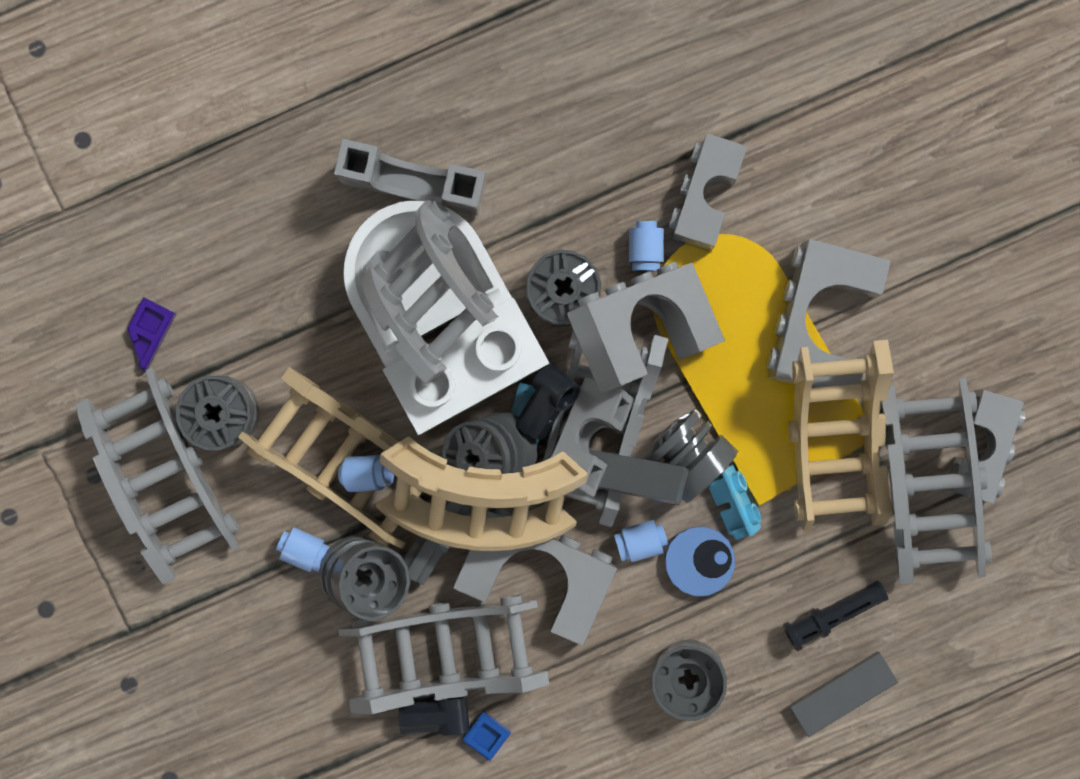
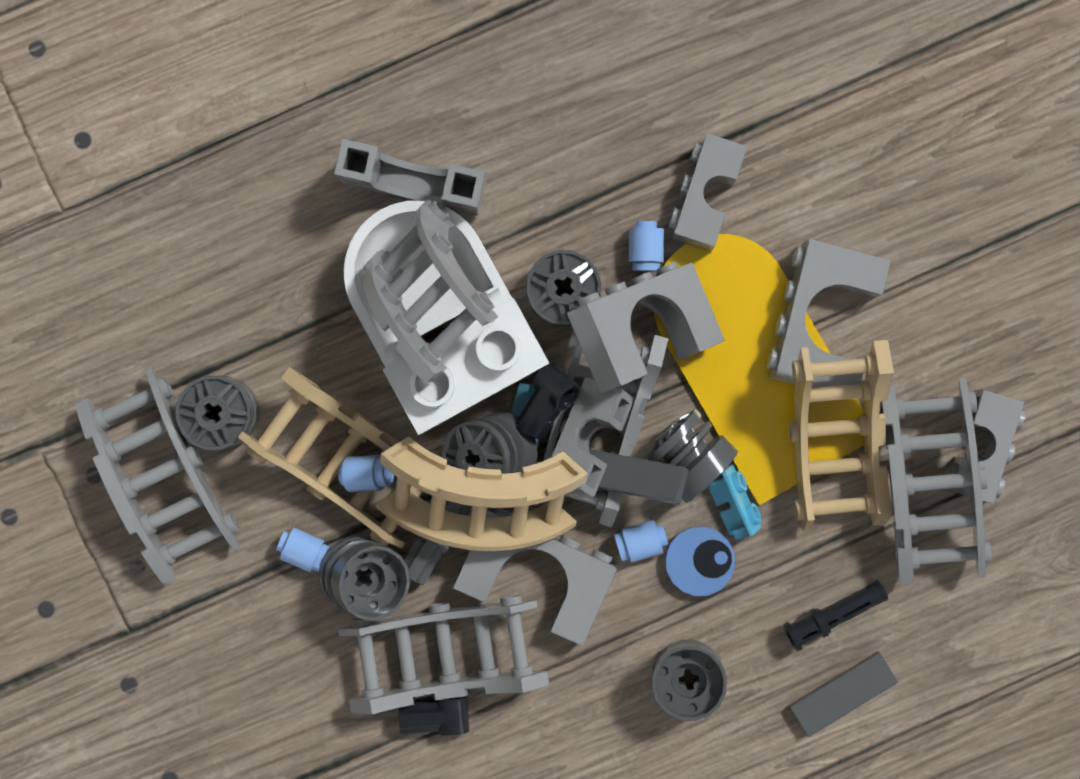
dark purple tile [127,297,177,371] -> none
blue tile [462,710,511,761] -> none

